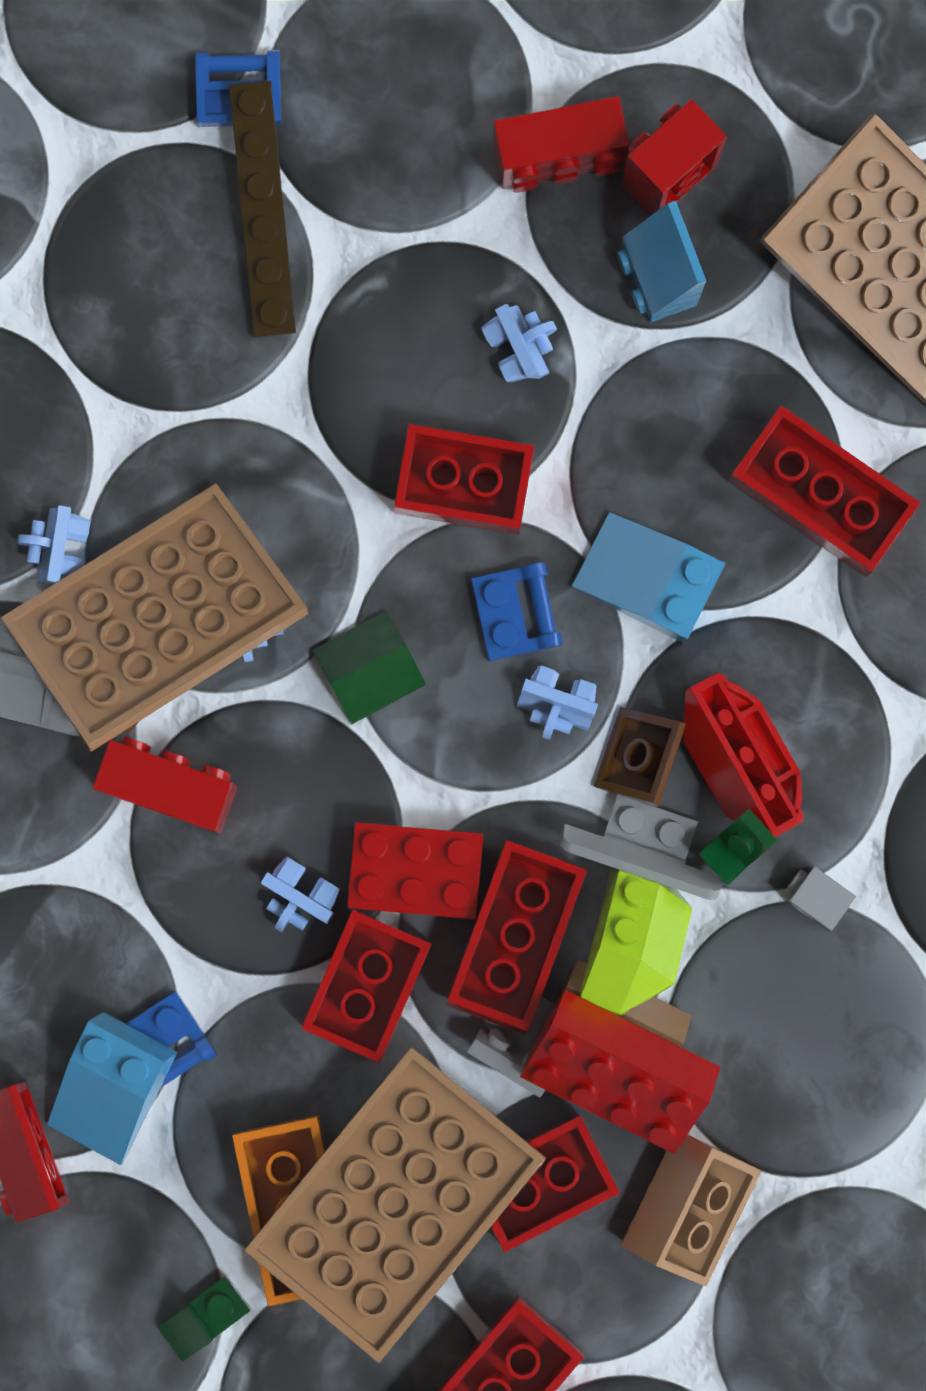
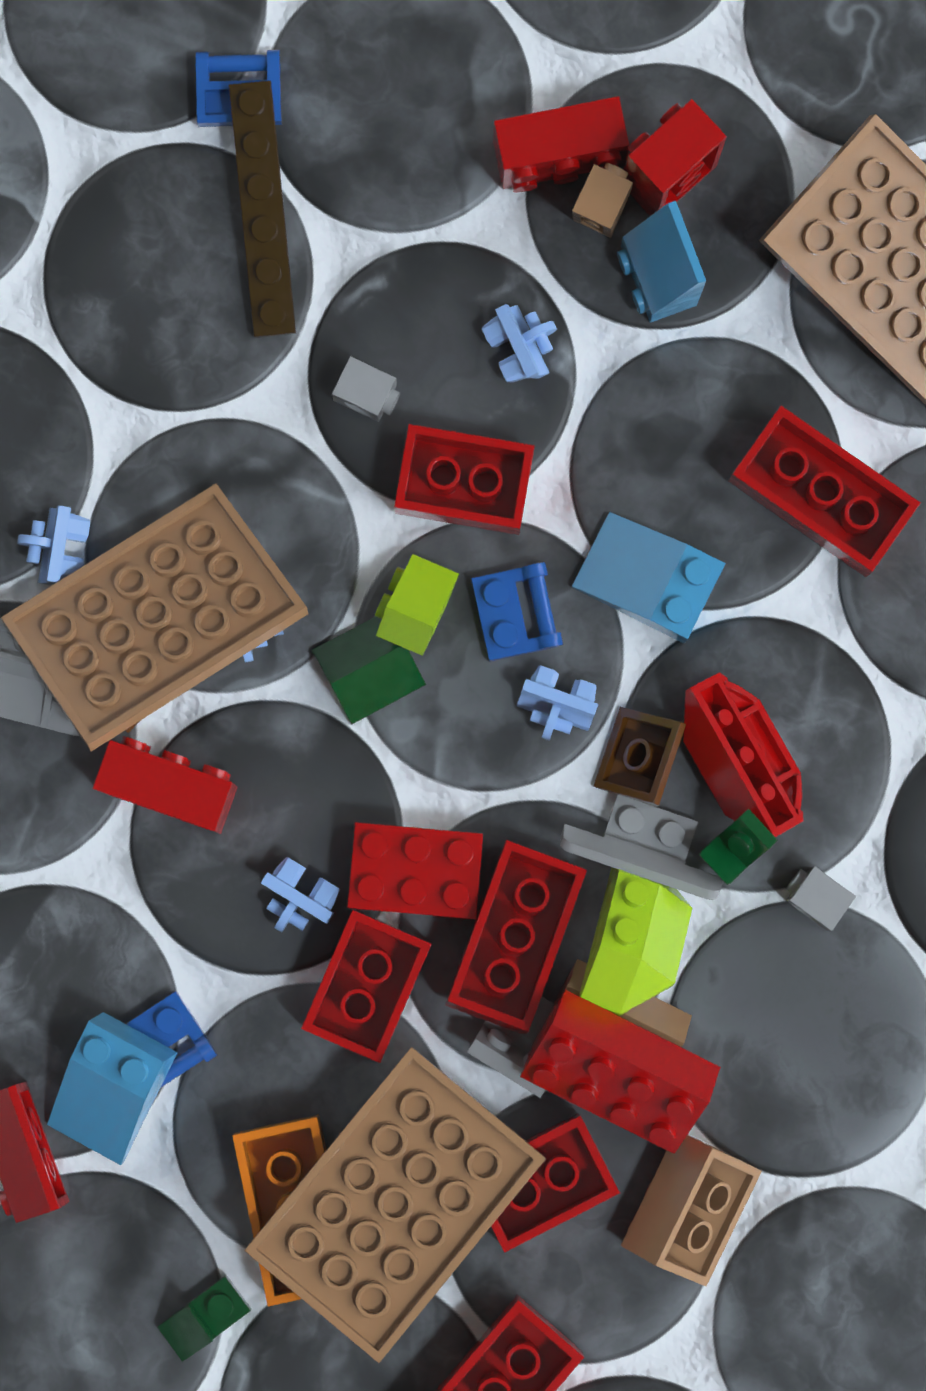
none -> light grey brick [332,356,400,422]
none -> lime brick [375,554,459,656]
none -> medium nougat slope [572,163,633,238]

